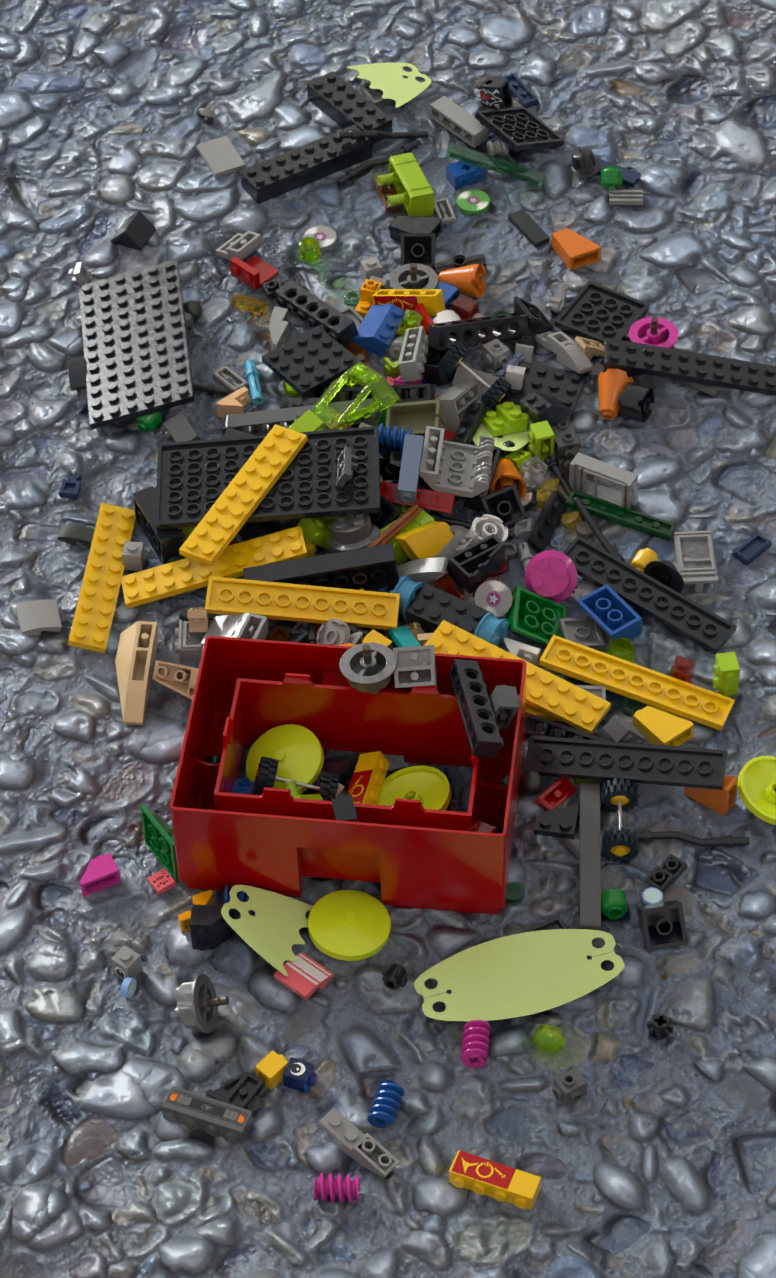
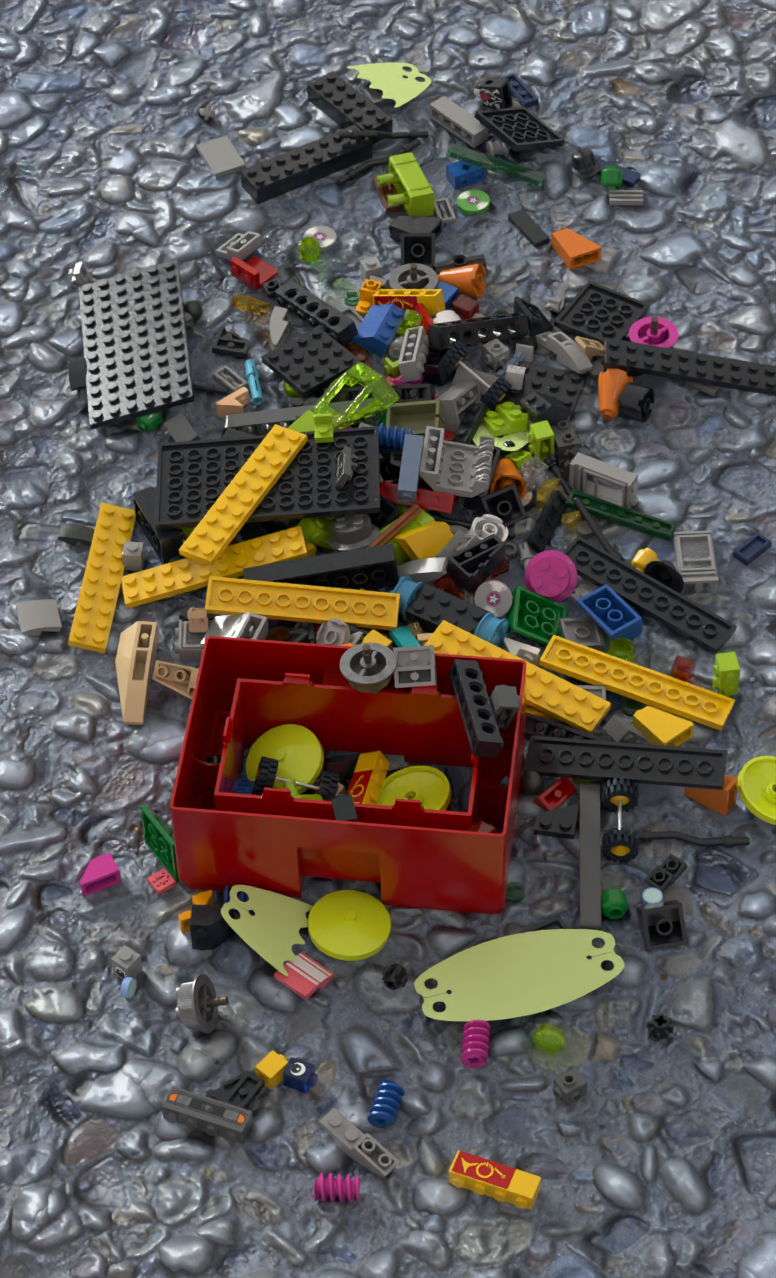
dark blue plate [59,471,82,499] -> none
black slope [111,211,156,251] -> none
none -> black wing [212,325,251,358]
none -> lime bracket [314,413,334,443]

